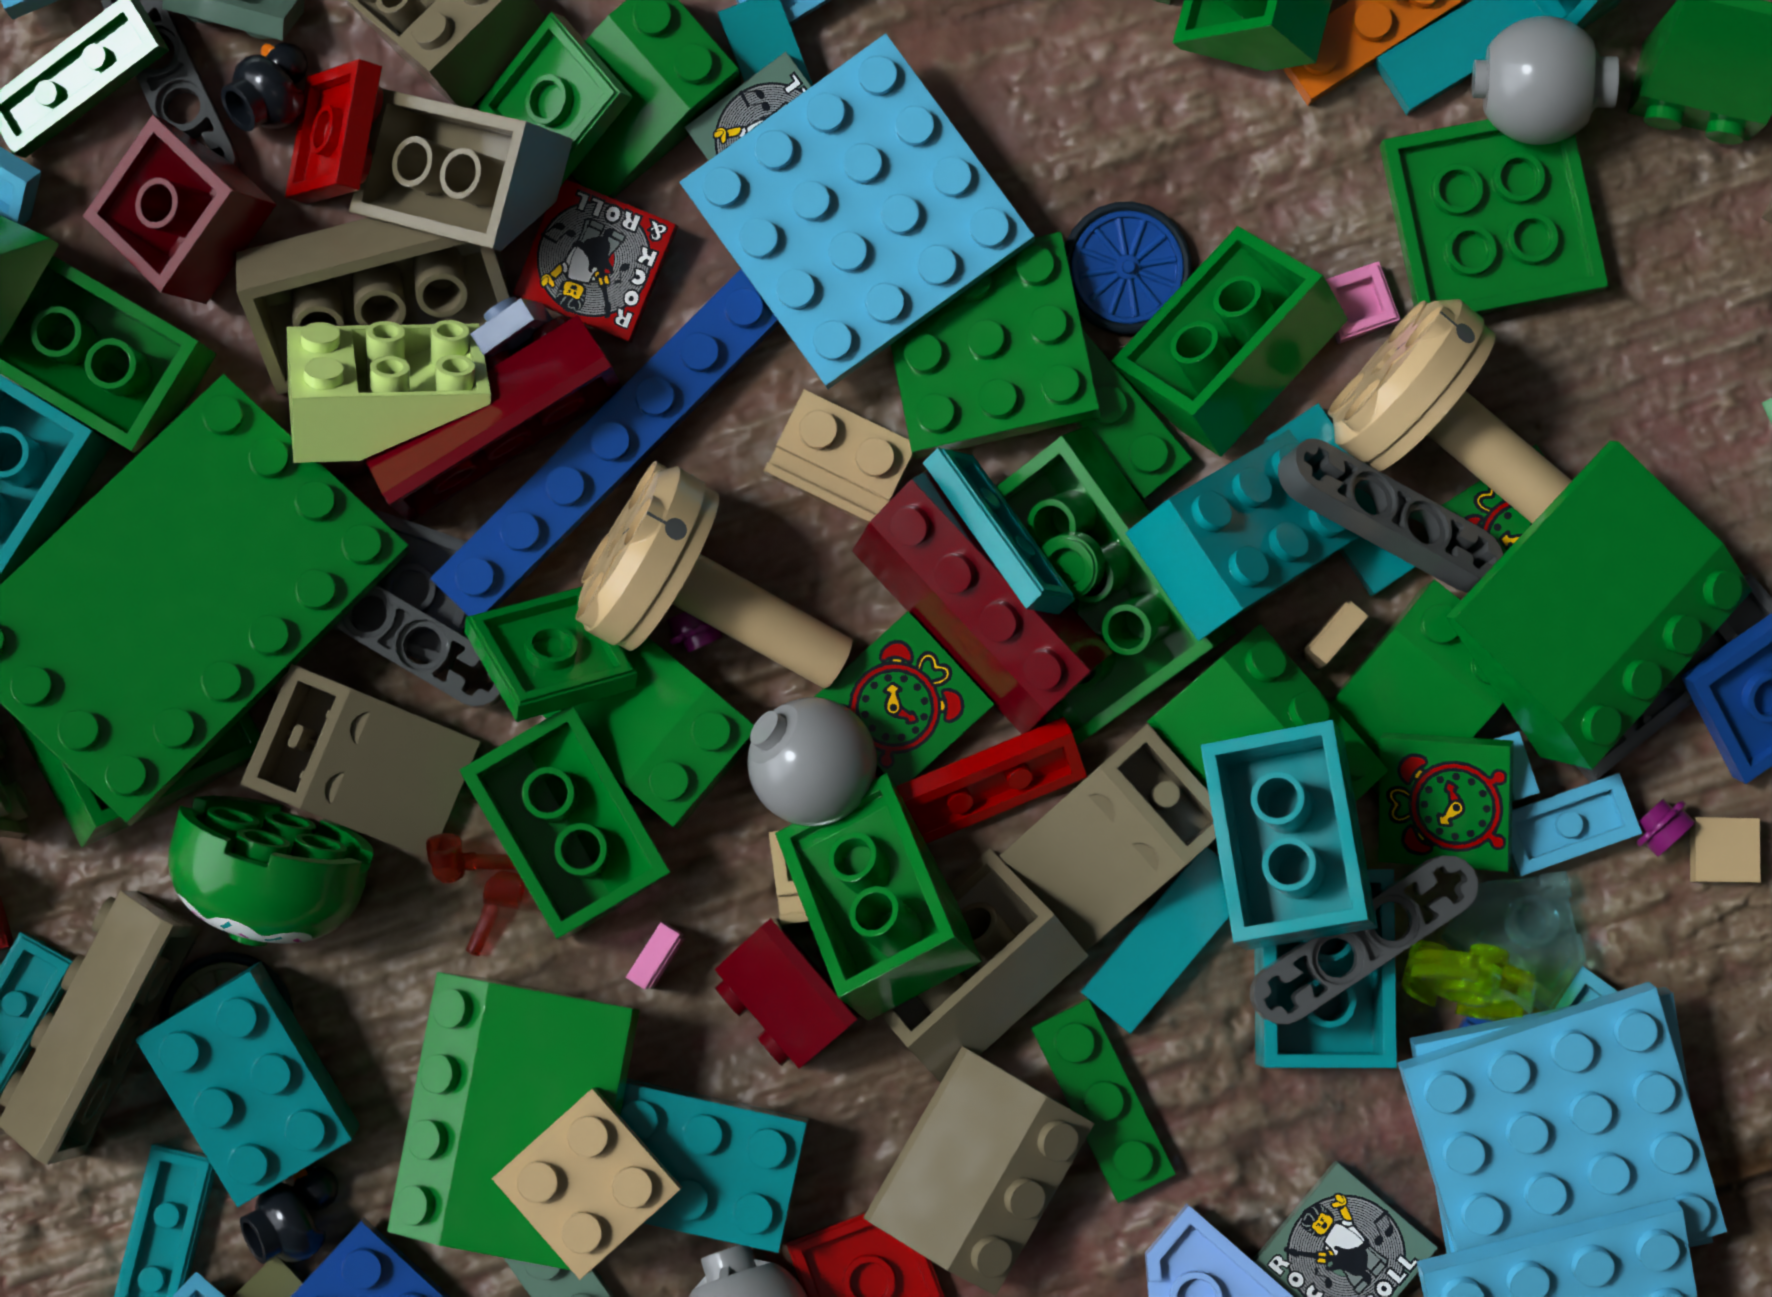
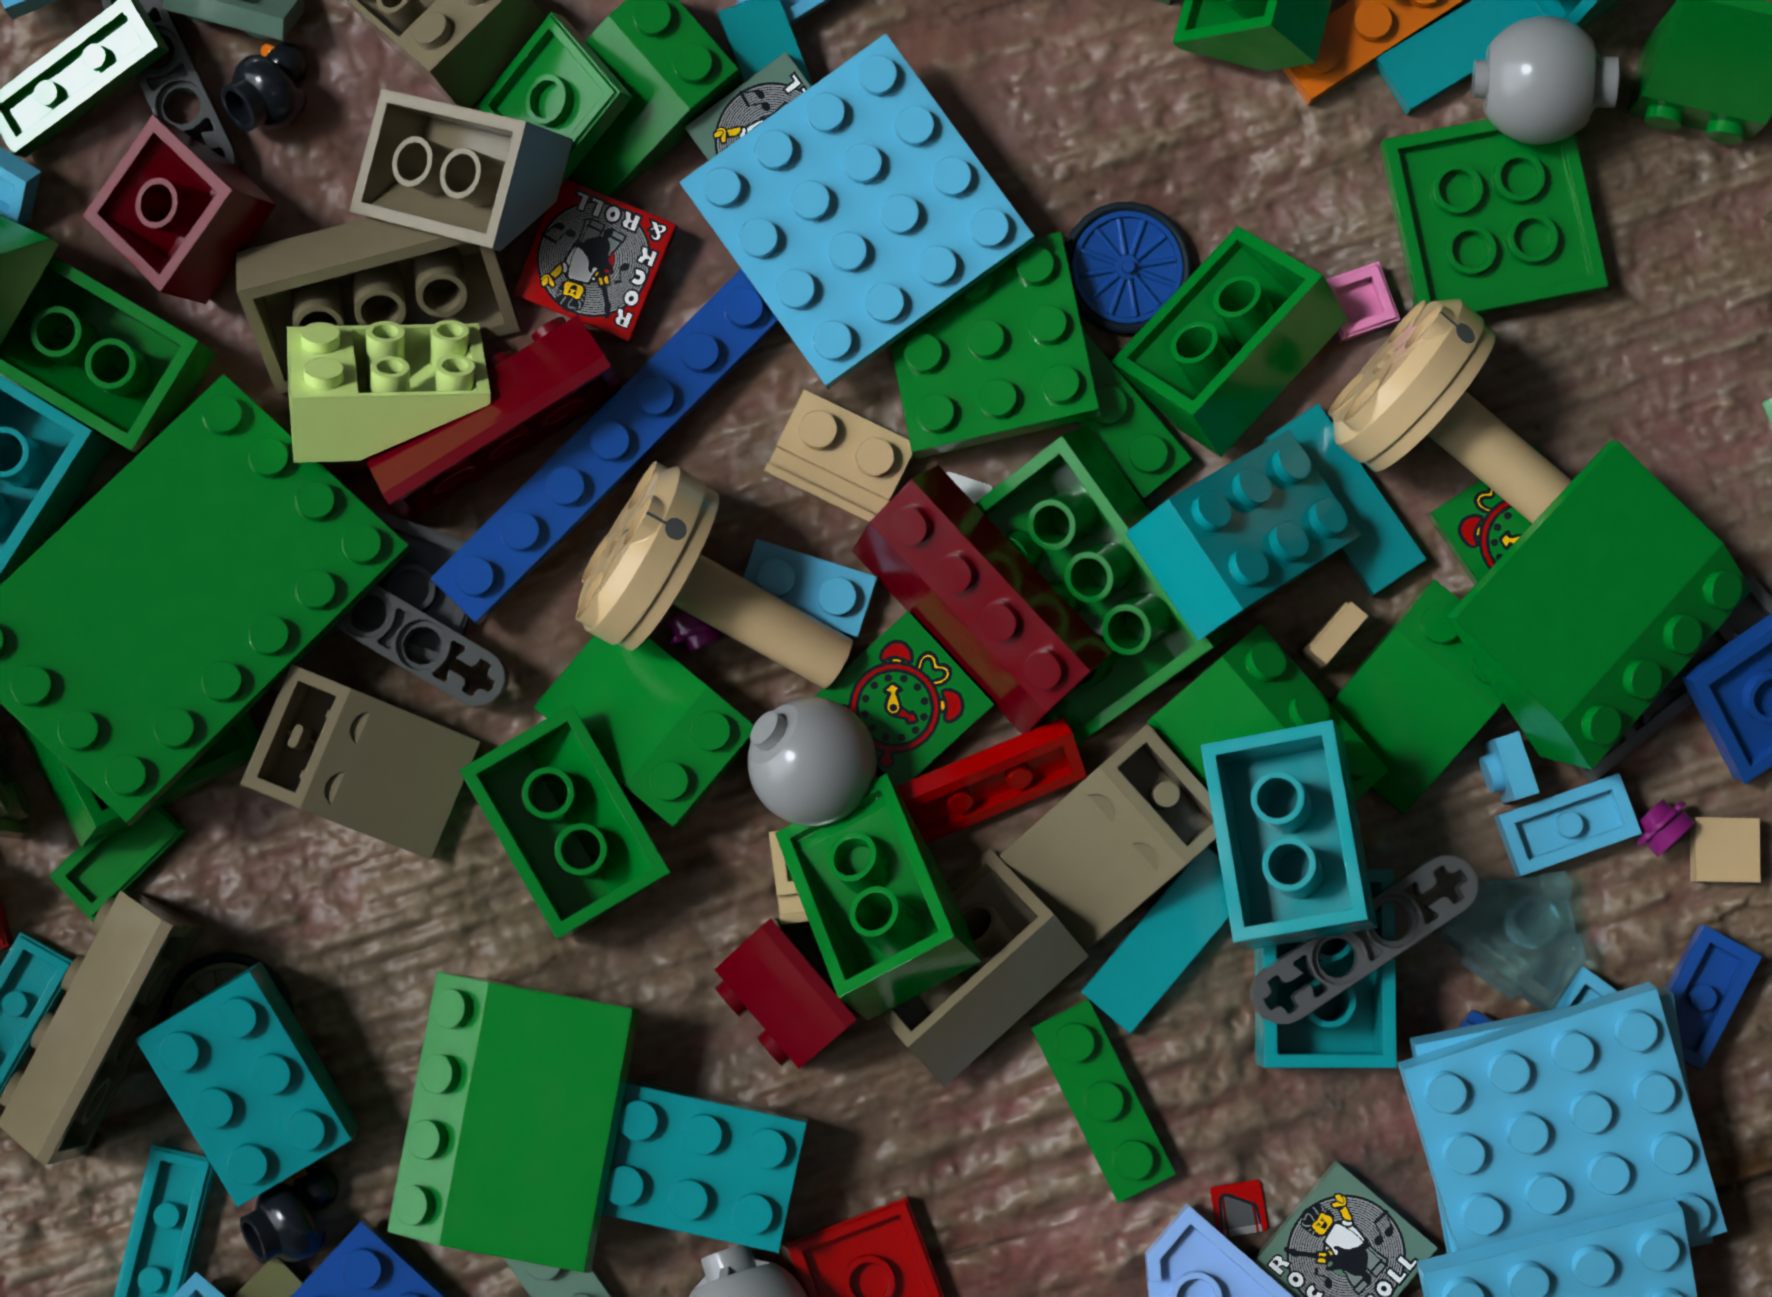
green cylinder [168,795,374,946] -> none
red plate [285,59,383,204] -> none
clear red hand [426,833,516,883] -> none
green tile [464,586,637,722] -> none
clear red hand [465,870,525,956] -> none
sand blue plate [470,297,553,356] -> none
tan plate [492,1087,682,1280] -> none
bright pink tile [626,922,685,990] -> none
dark tan slope [863,1046,1094,1296] -> none
teal tile [923,448,1074,615] -> none
green tile [1041,531,1105,598] -> none
dark grey beam [1278,438,1503,592] -> none
green tile [1378,732,1514,872] -> none
clear neon green plate [1401,940,1537,1021] -> none
none -> green tile [49,807,189,922]
none -> medium azure plate [744,539,877,639]
none -> sticker [1210,1180,1268,1237]
none -> blue plate [1666,925,1762,1071]

